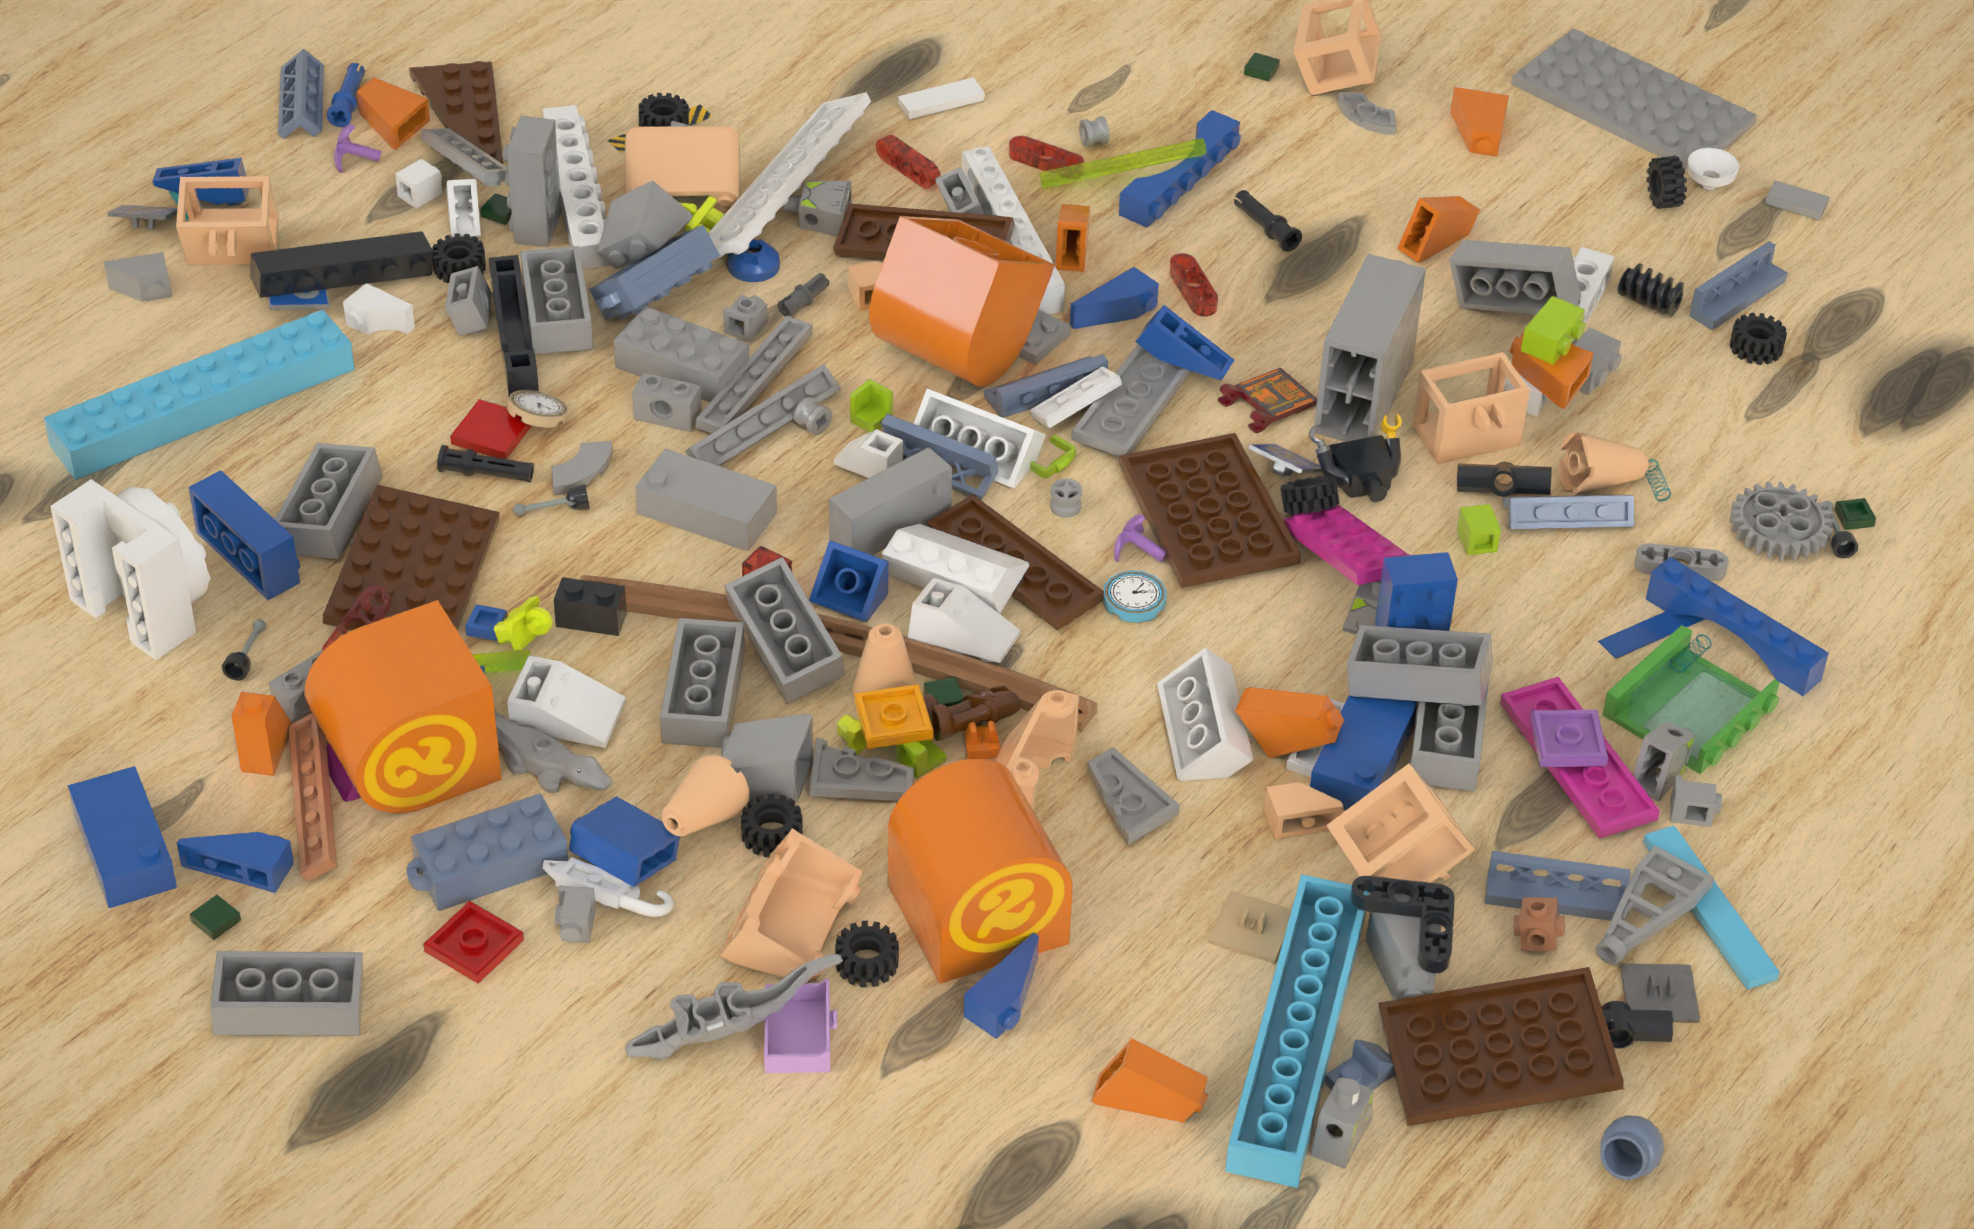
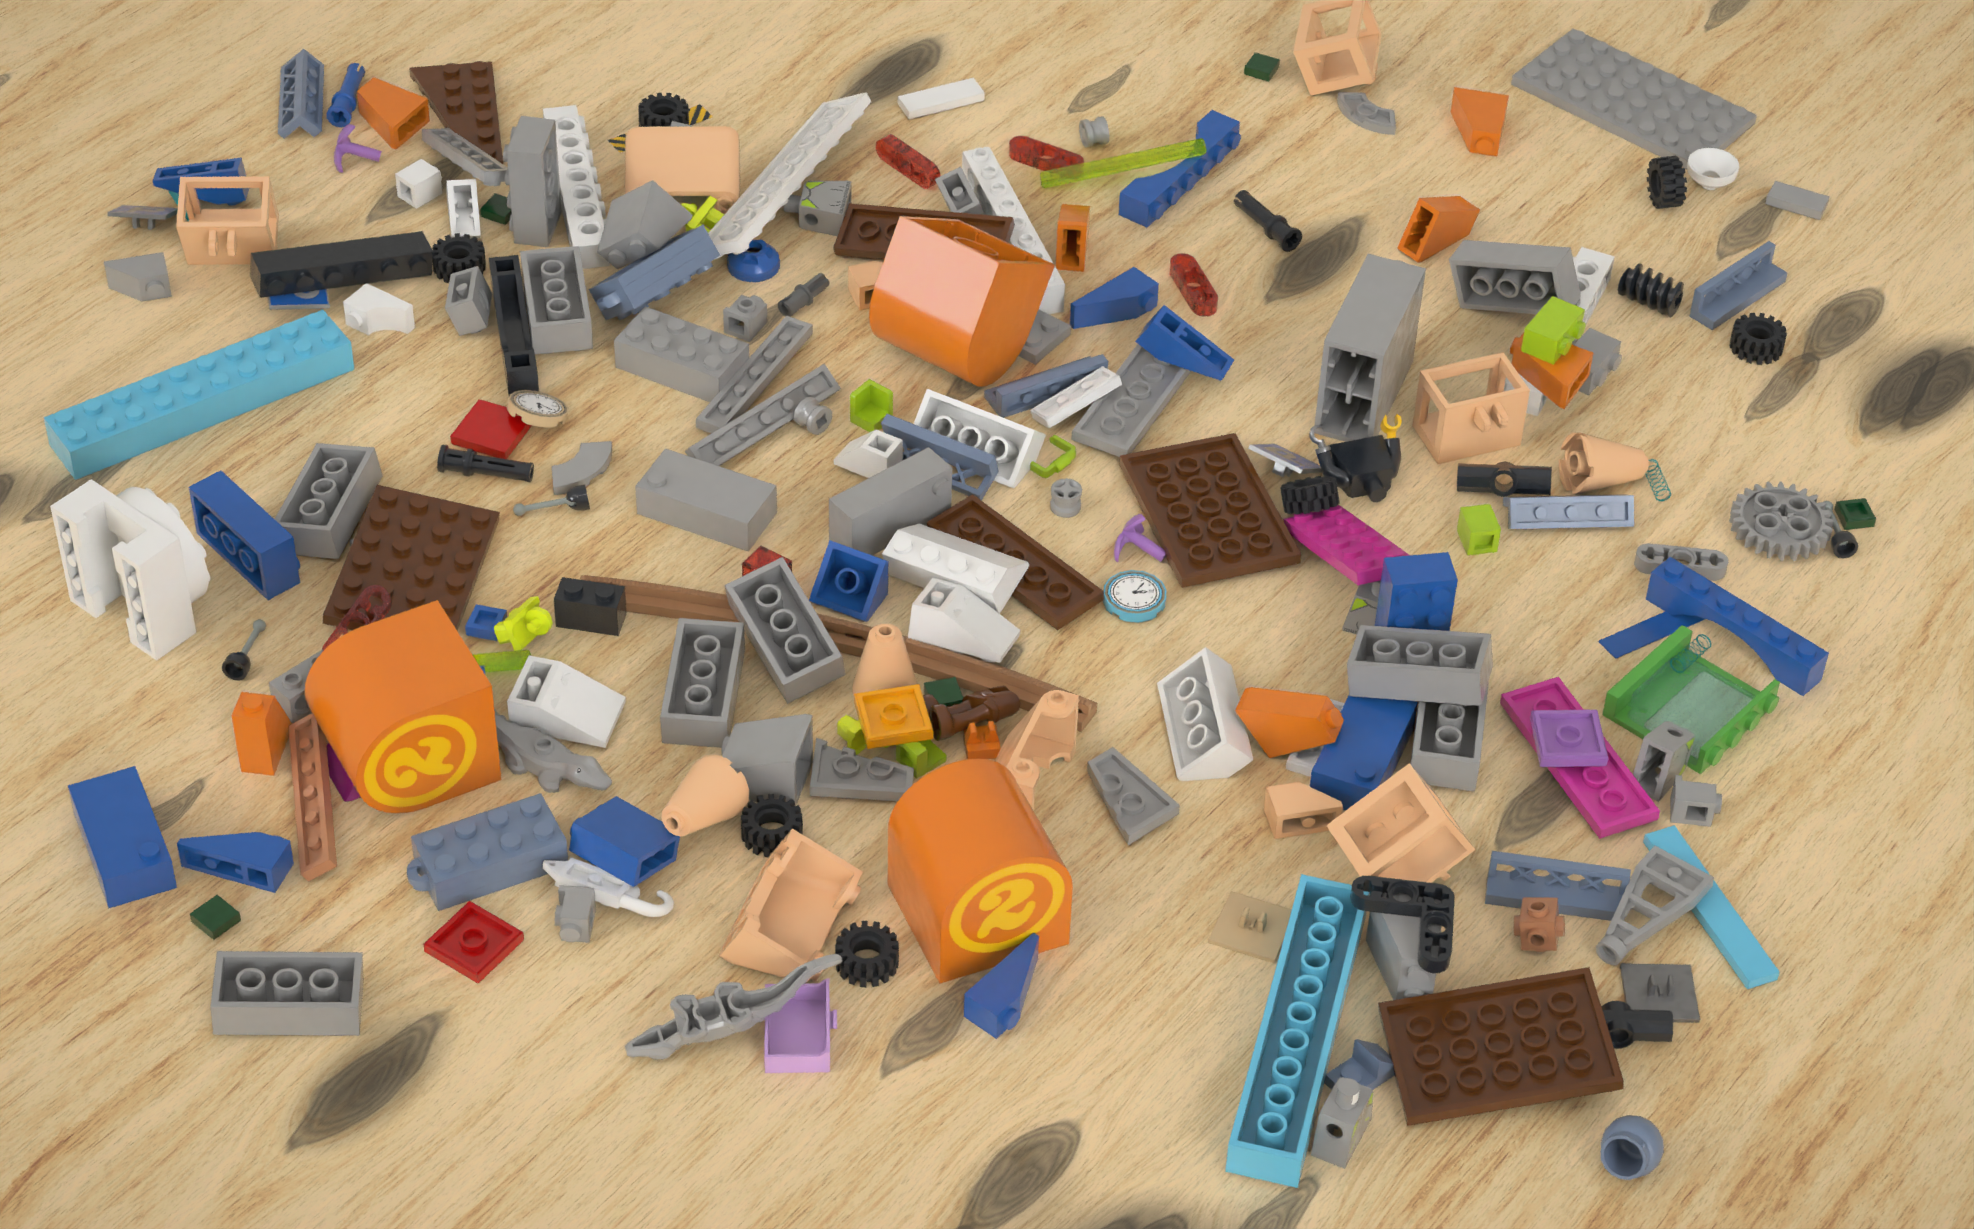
light grey brick [632,373,702,432] -> none
orange slope [1091,1038,1208,1123] -> none
flag [1218,368,1317,433] -> none

